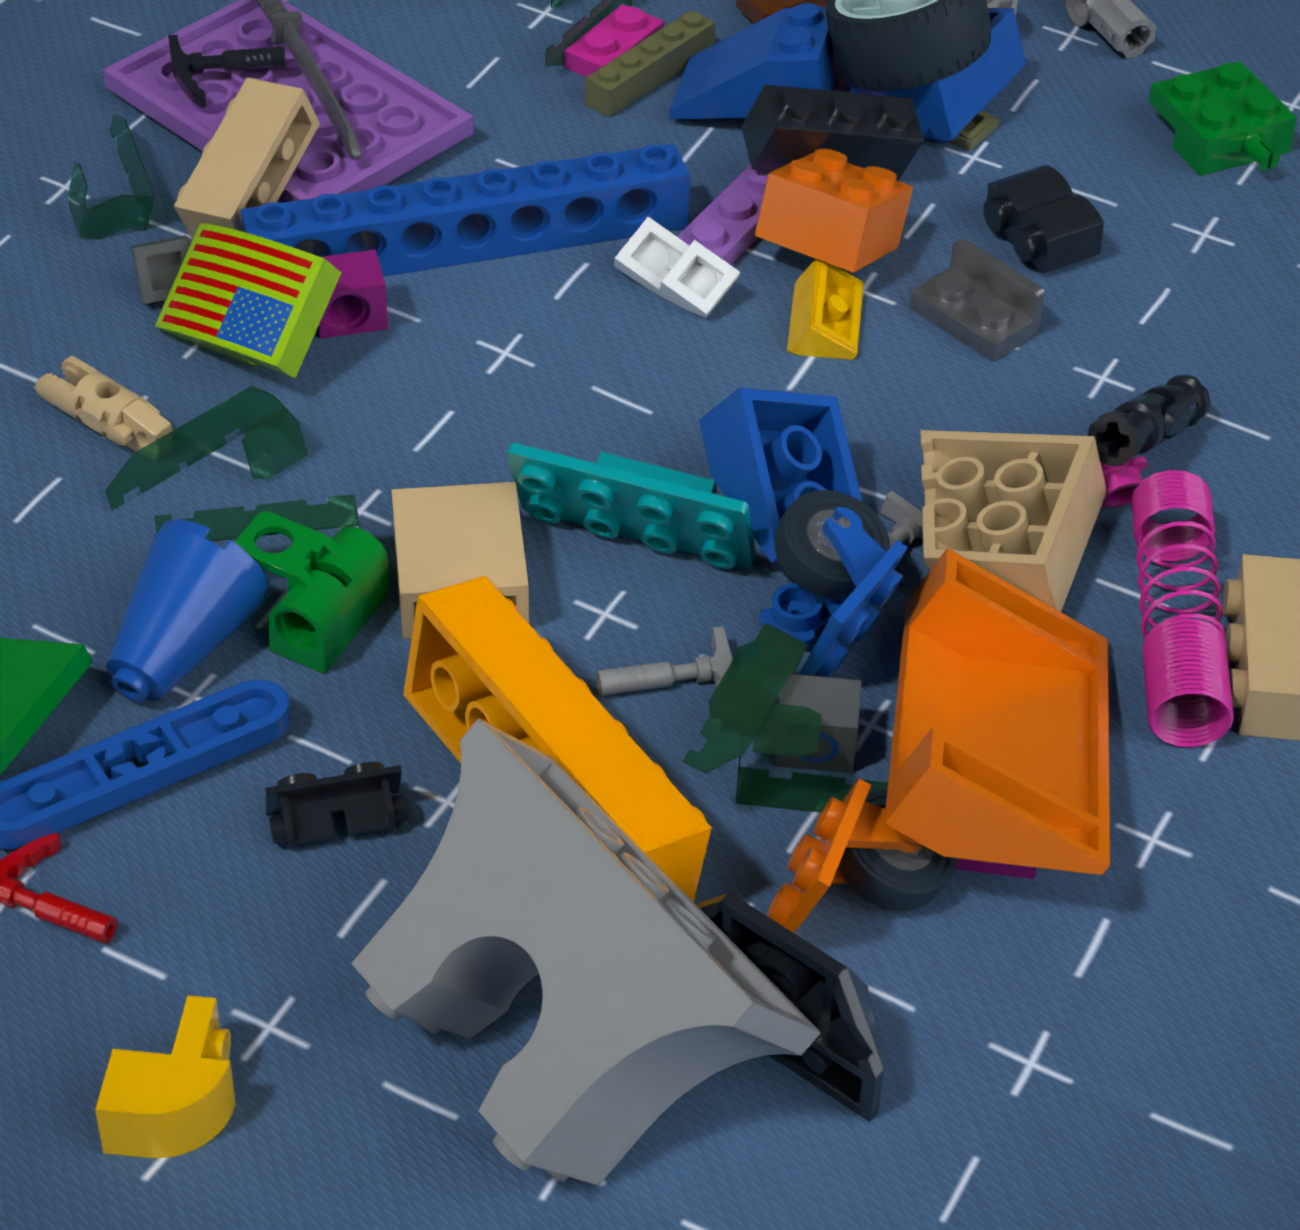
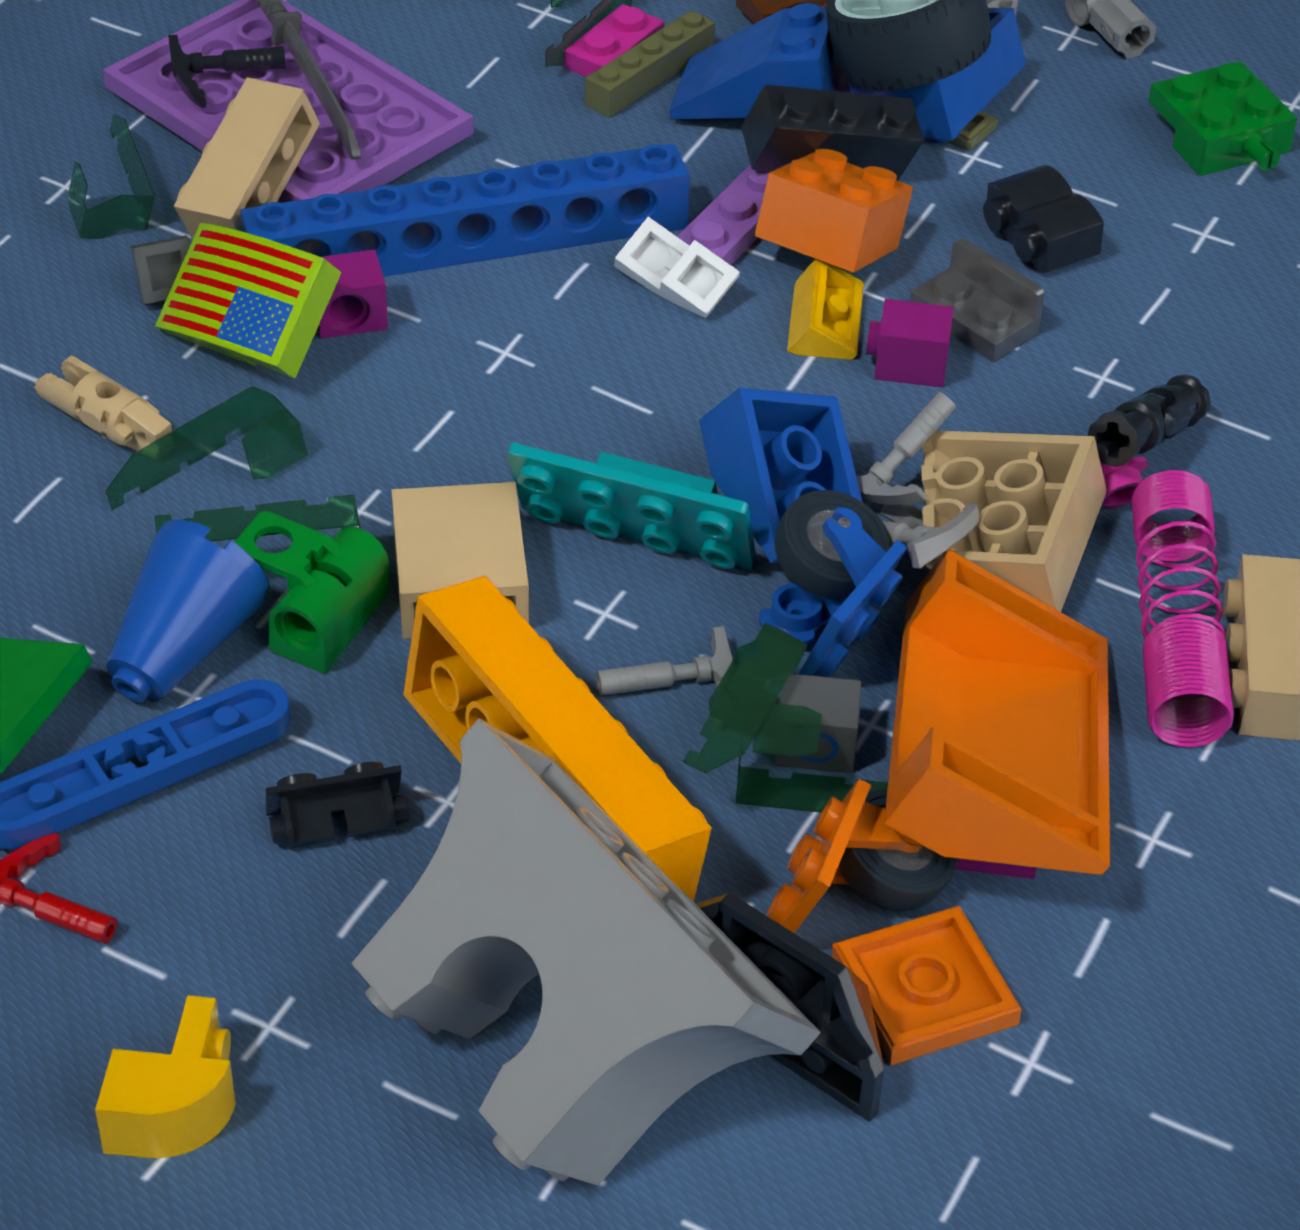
none -> orange tile [831,906,1022,1066]
none -> light grey piece [856,392,957,505]
none -> magenta brick [866,299,954,388]
none -> light grey piece [882,503,980,568]

